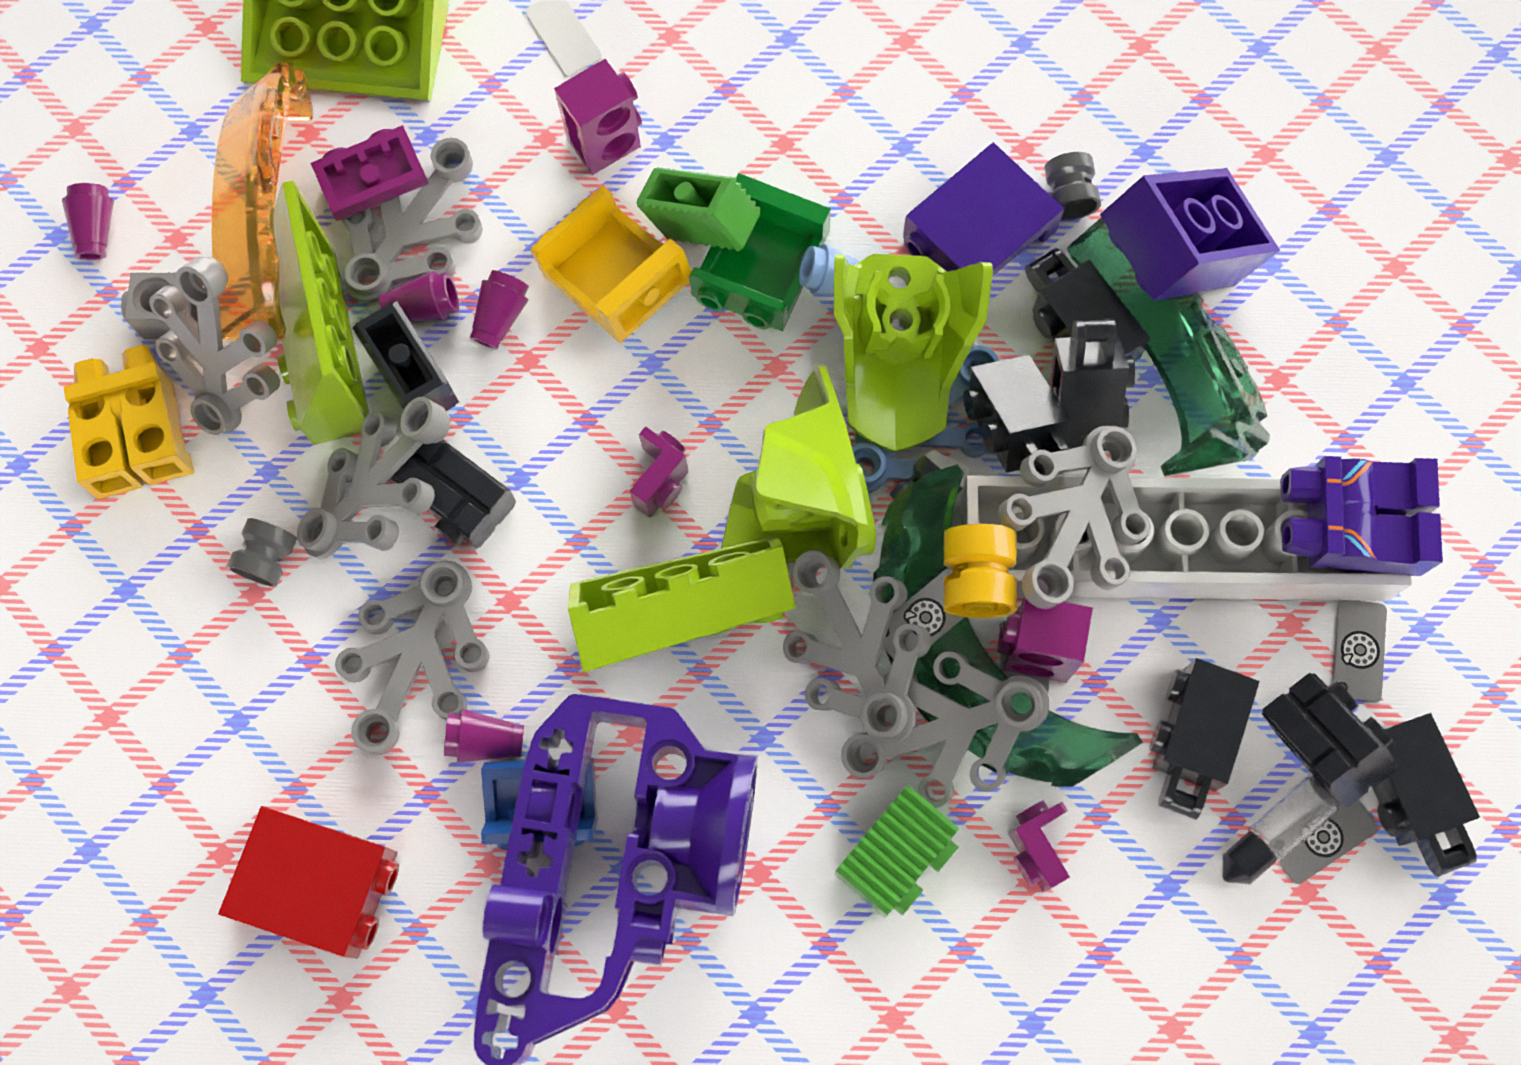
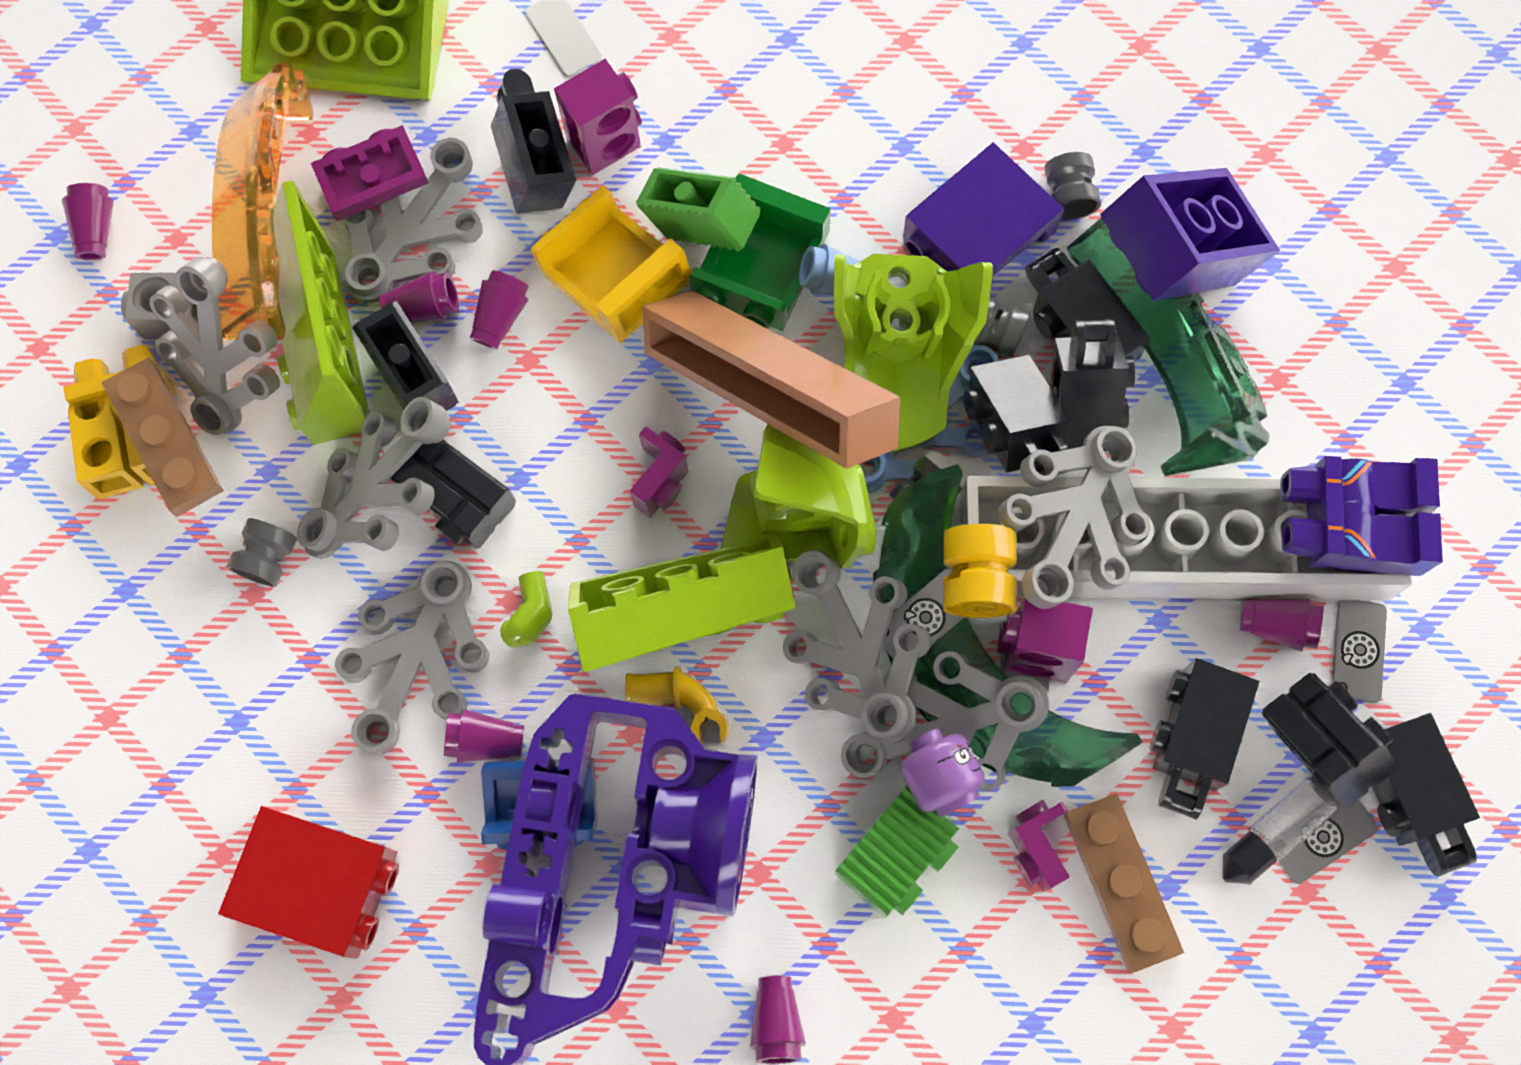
none -> medium nougat plate [101,357,224,517]
none -> black brick [490,68,577,214]
none -> lime arm [500,571,553,648]
none -> yellow piece [625,666,731,744]
none -> nougat brick [642,290,900,469]
none -> magenta cone [749,975,807,1064]
none -> medium lavender head [900,728,985,817]
none -> dark grey wheel [973,297,1031,359]
none -> medium nougat plate [1063,793,1185,974]
none -> magenta cone [1240,599,1324,652]

